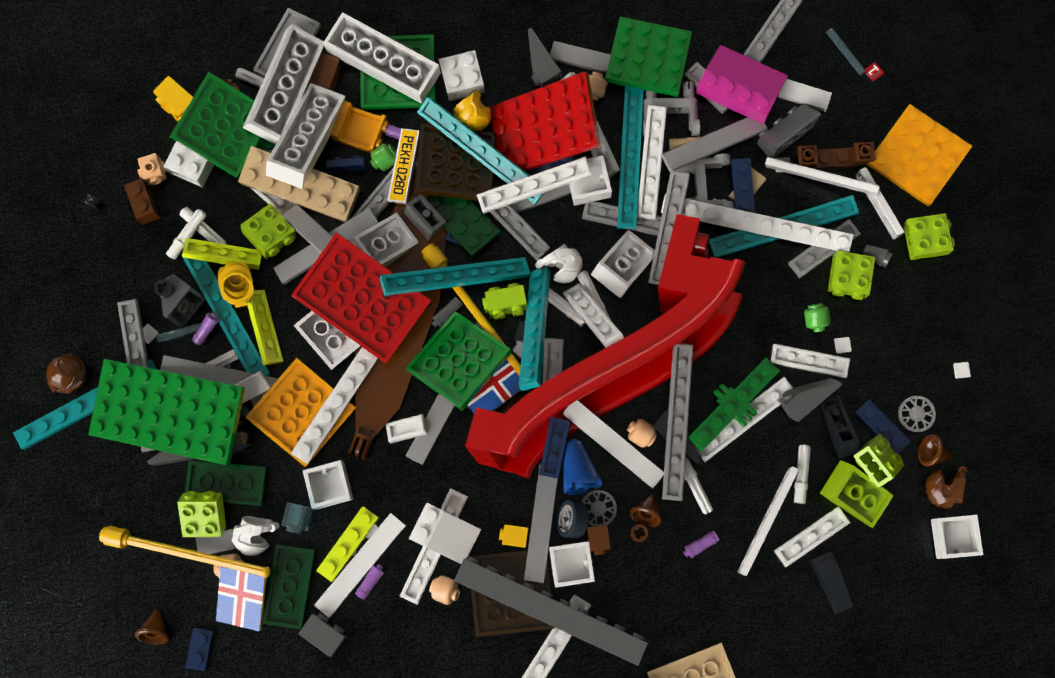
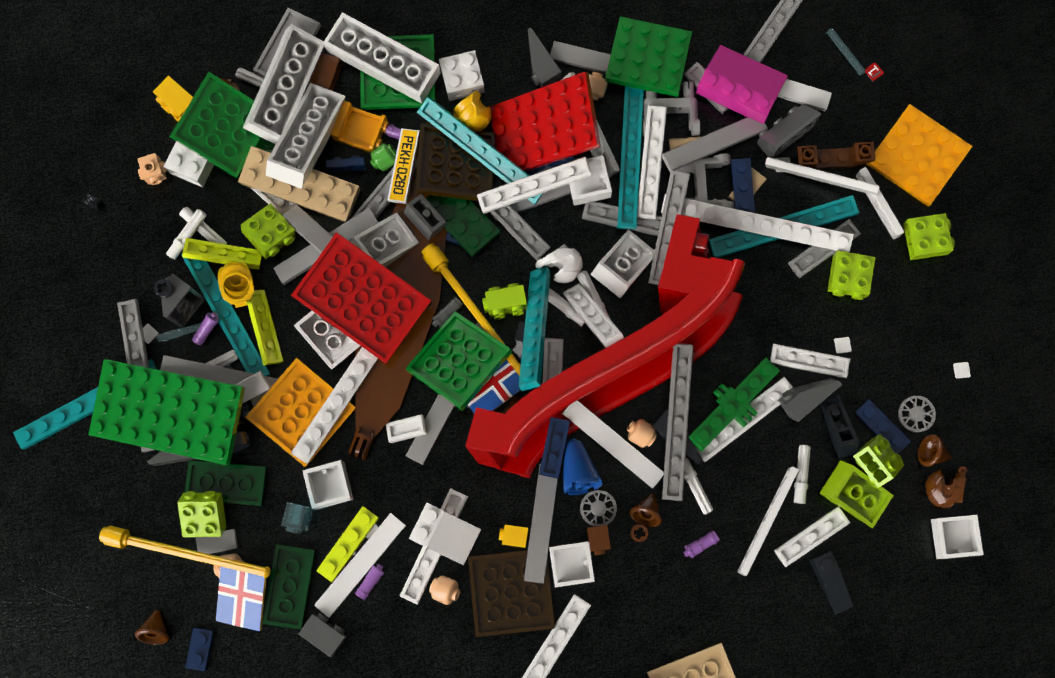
reddish brown helmet [46,353,87,394] -> none
reddish brown brick [124,178,160,225] -> none
white helmet [232,516,279,556] -> none
teal plate [379,257,530,296] -> none
dark grey brick [454,557,648,666] -> none
black wheel [557,500,589,539] -> none
bright green head [804,303,831,332] -> none
dark grey cone [862,244,893,267] -> none

